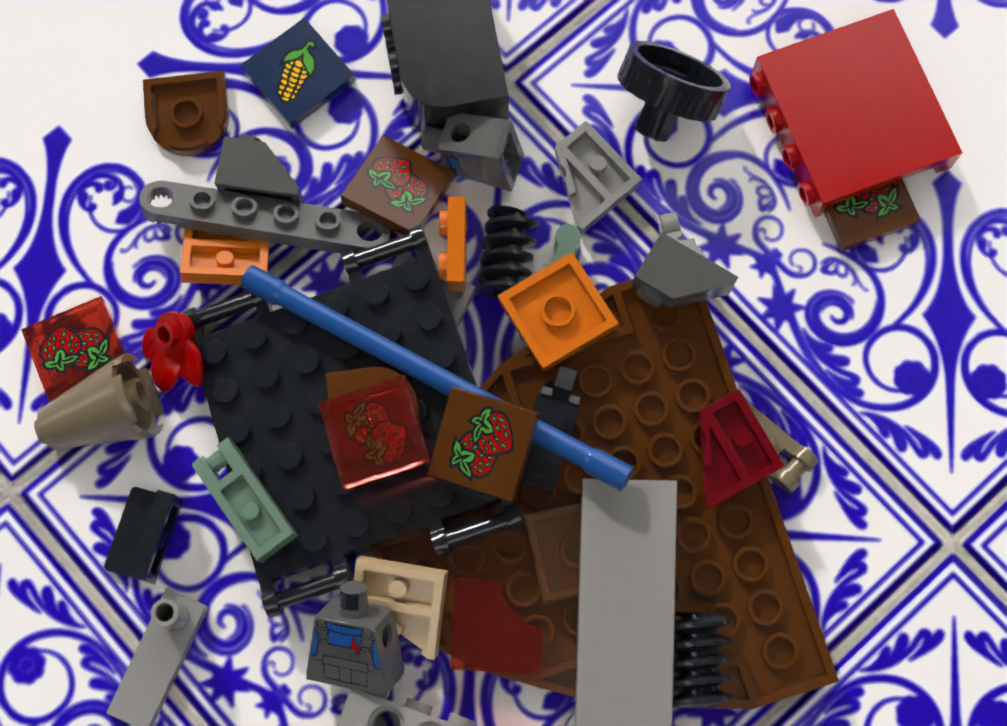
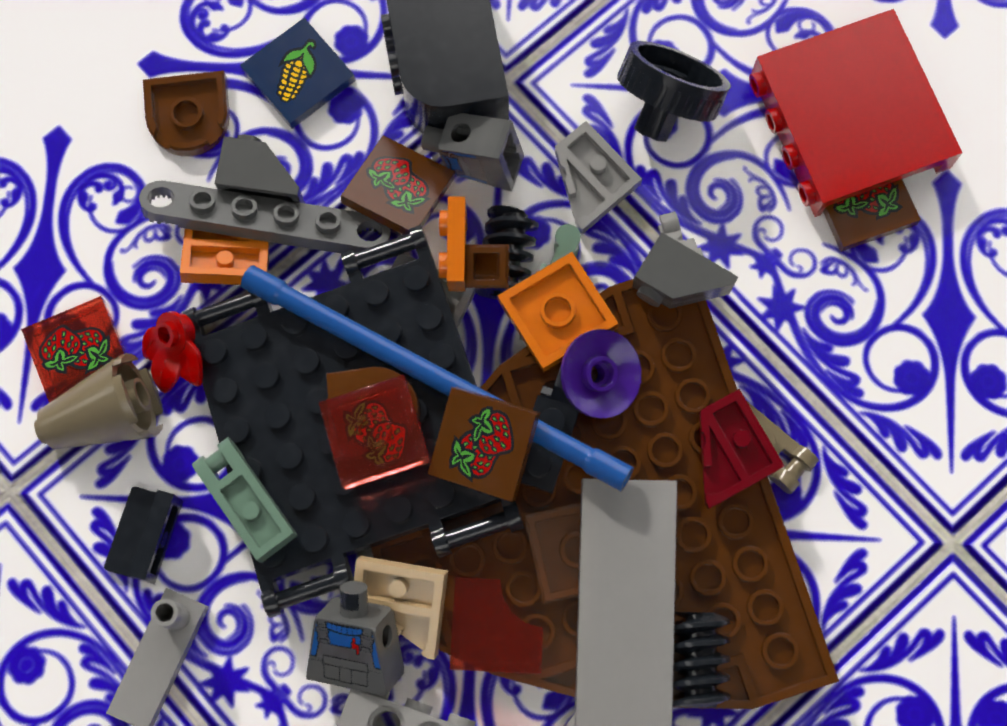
none -> reddish brown slope [465,244,509,288]
none -> dark purple dish [561,329,641,418]

